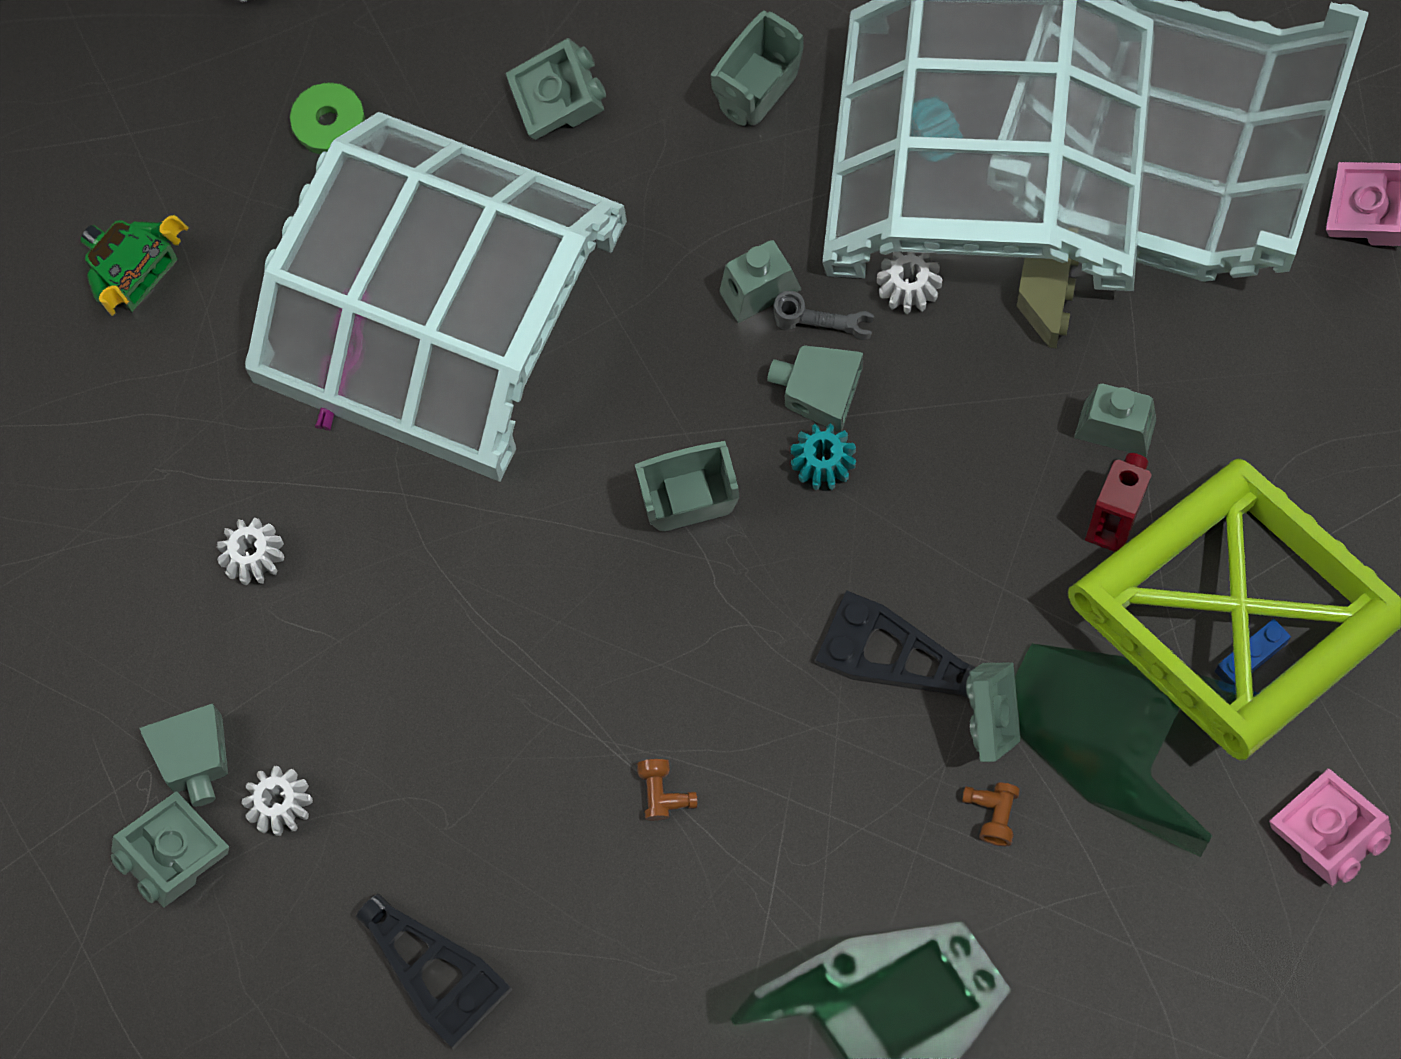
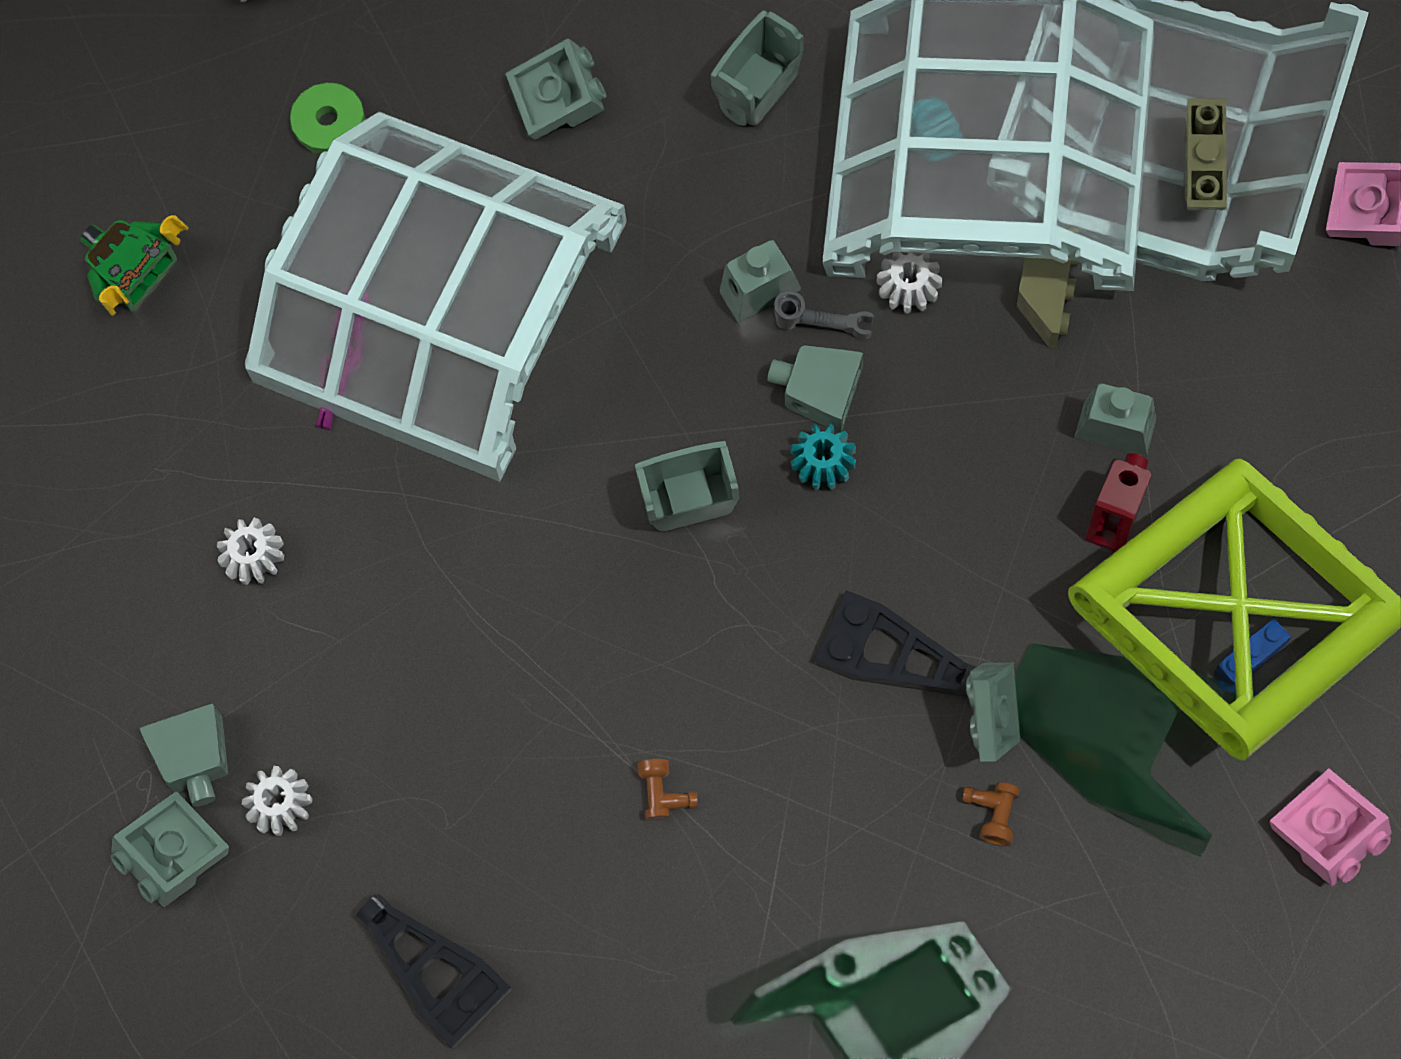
none -> olive slope [1183,98,1227,210]

